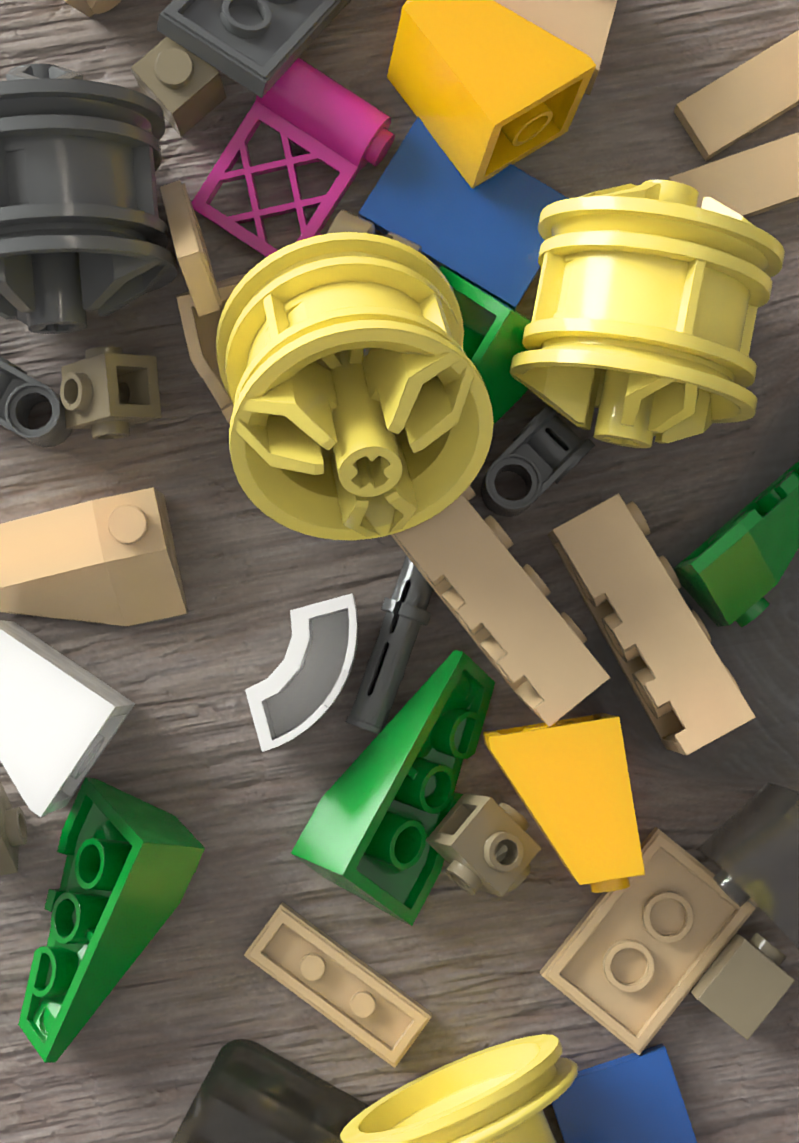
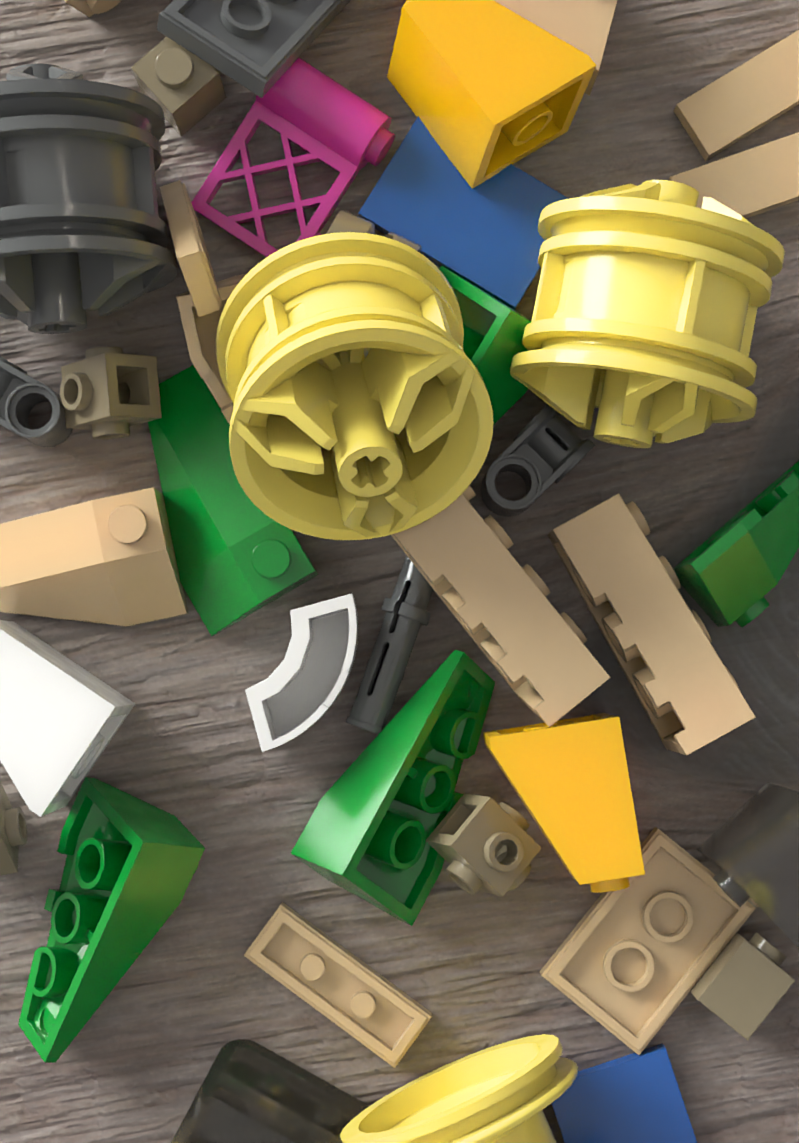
none -> green wedge [148,365,319,636]

